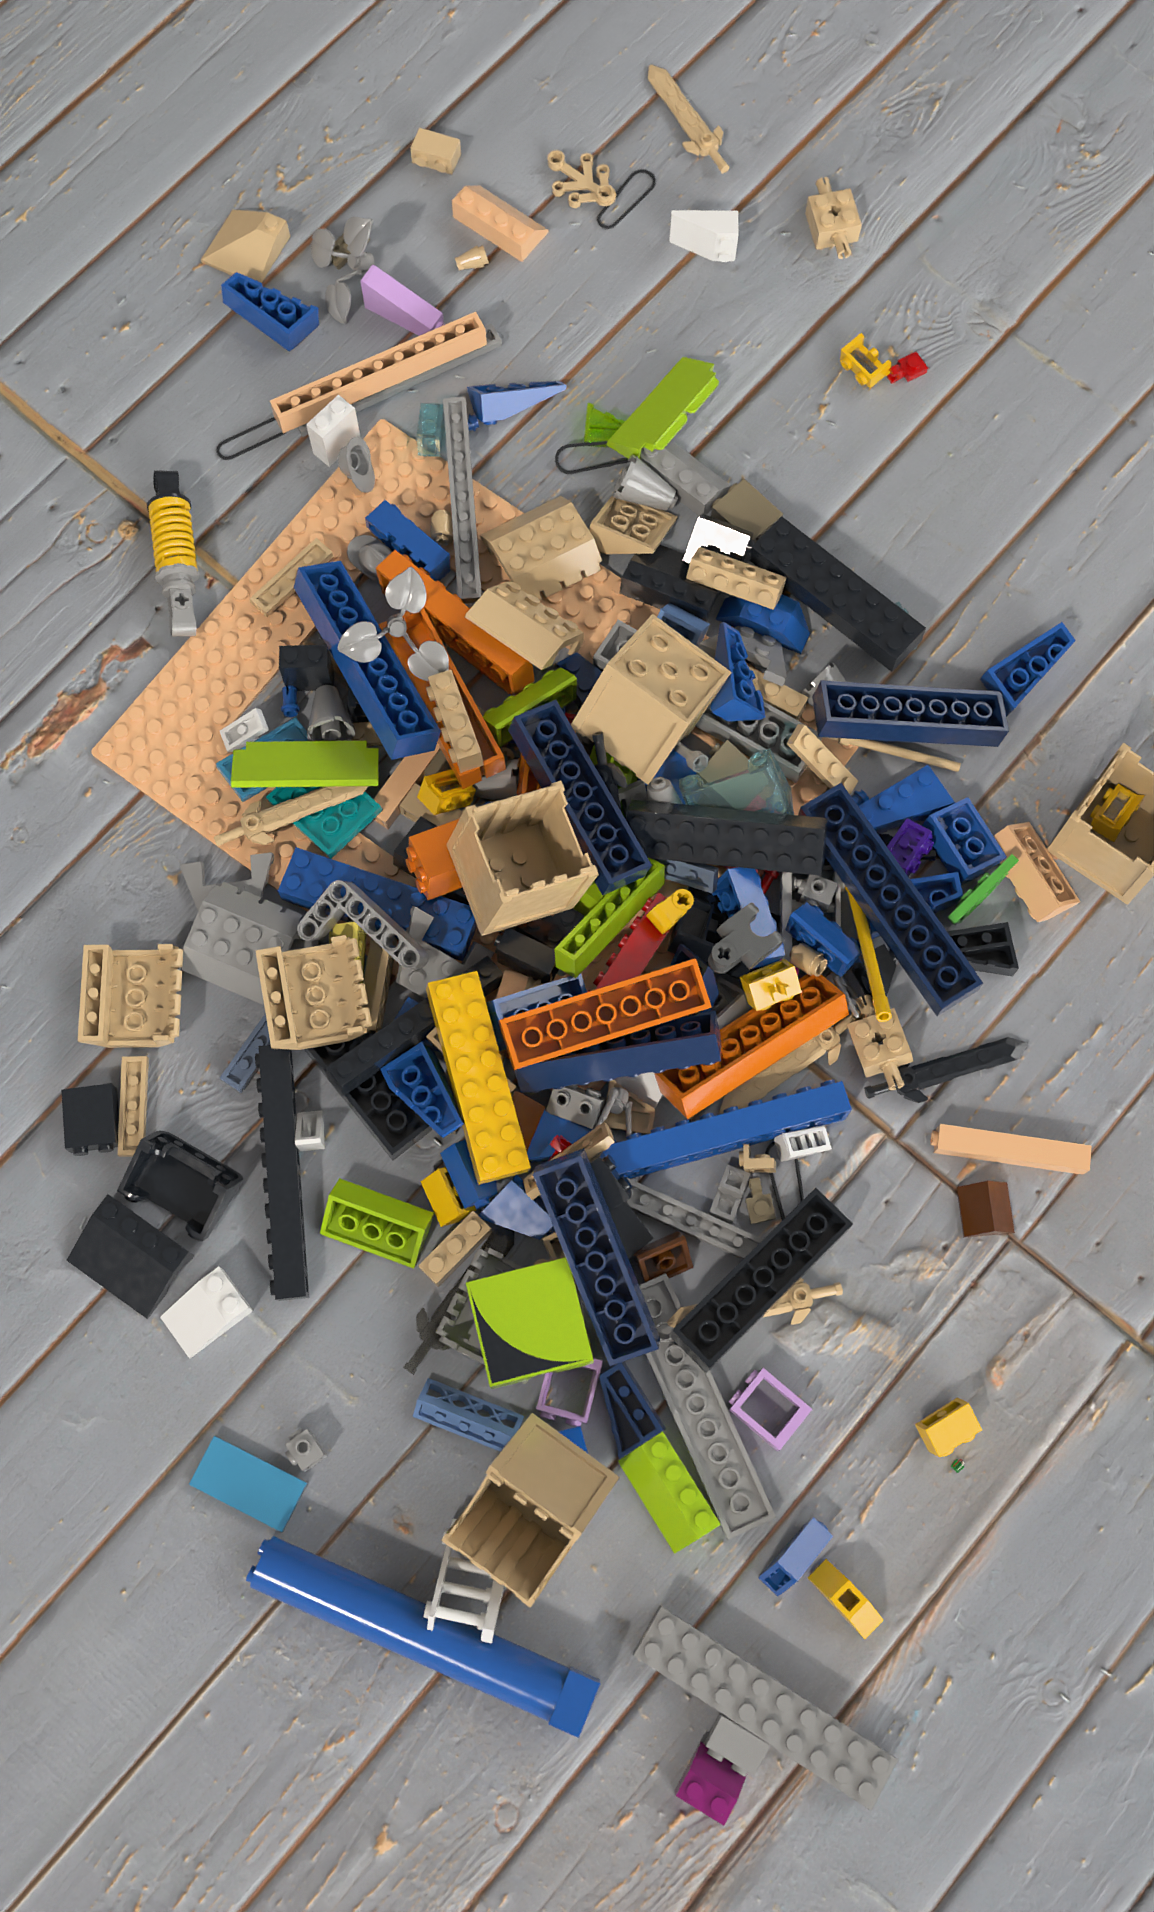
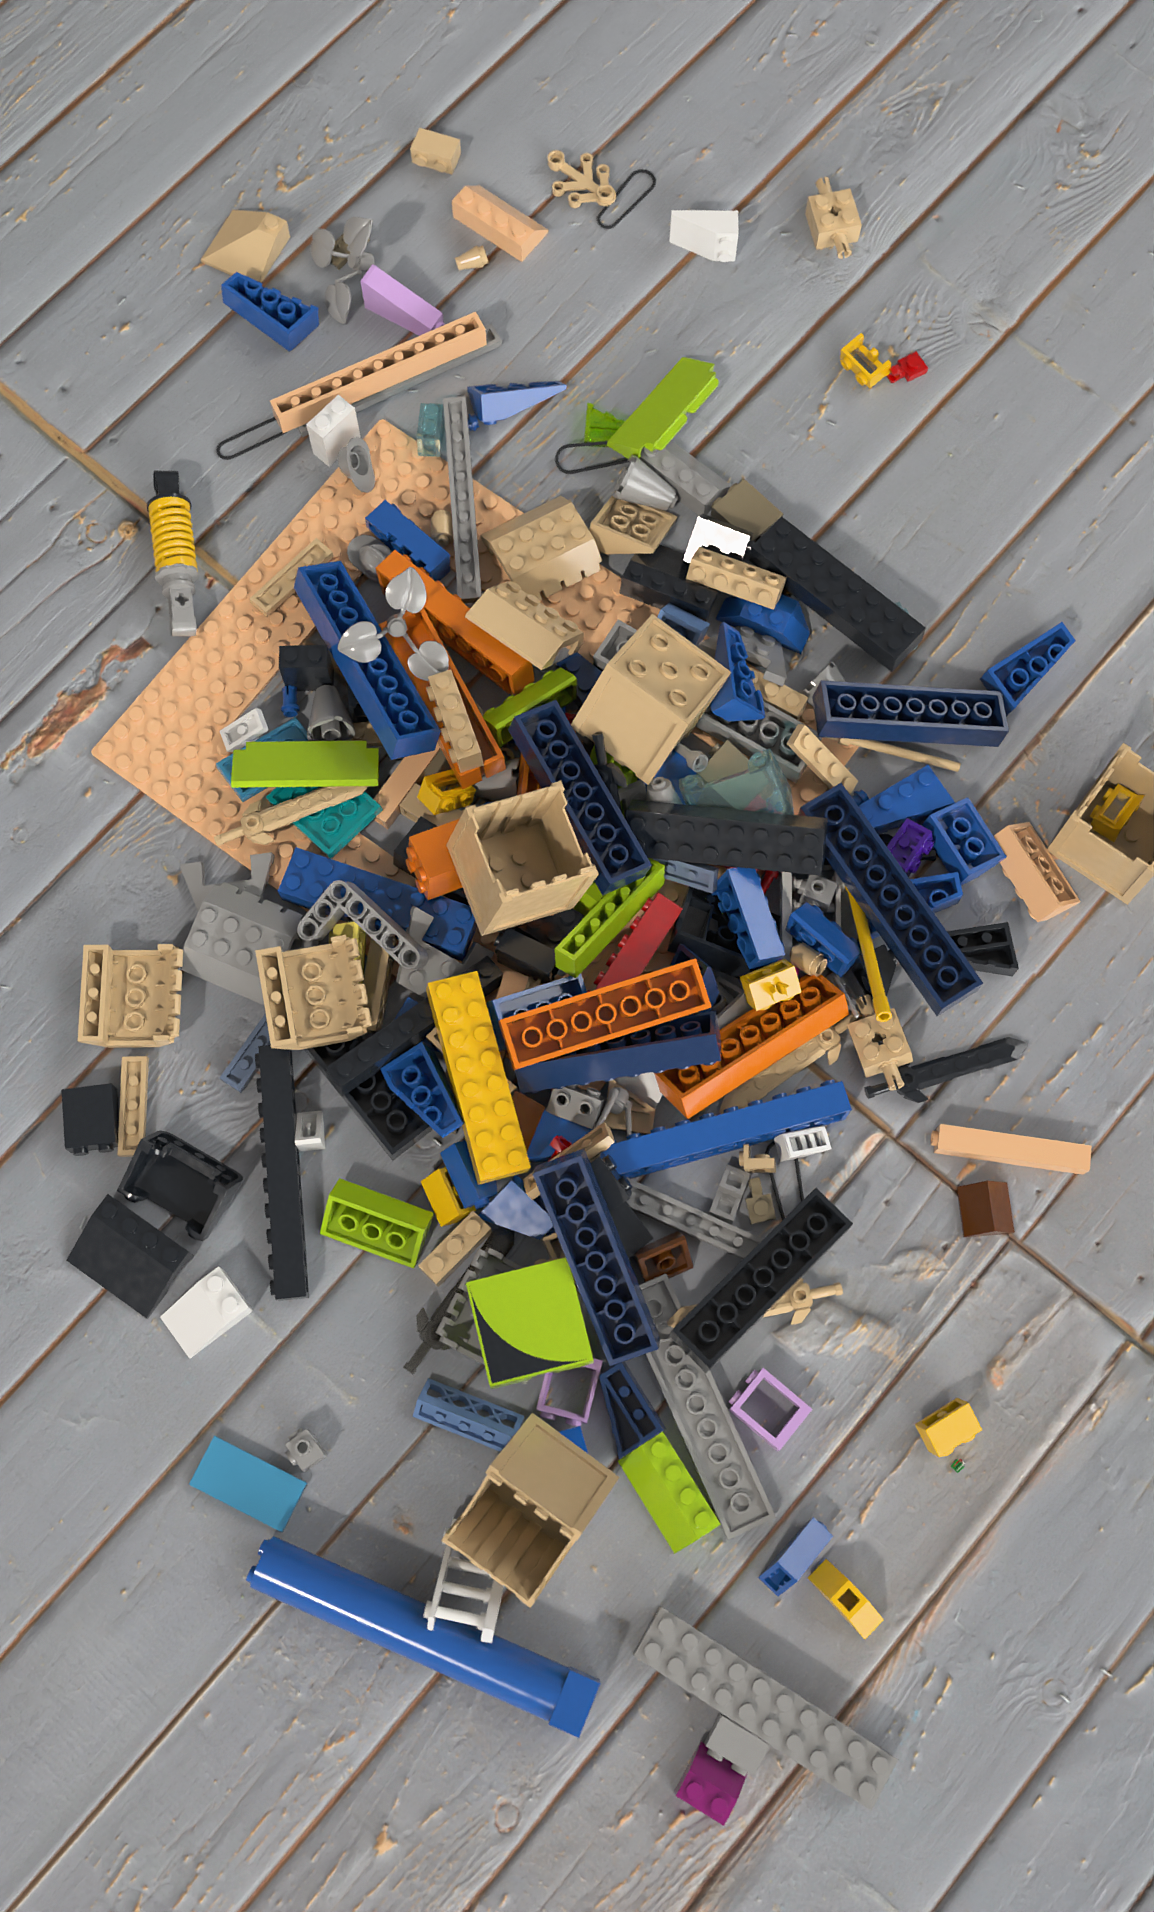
yellow piece [646,889,694,934] -> none
tan sword [648,65,730,174] -> none
dark grey piece [708,903,784,974] -> none
bright green wing [947,854,1019,925] -> none

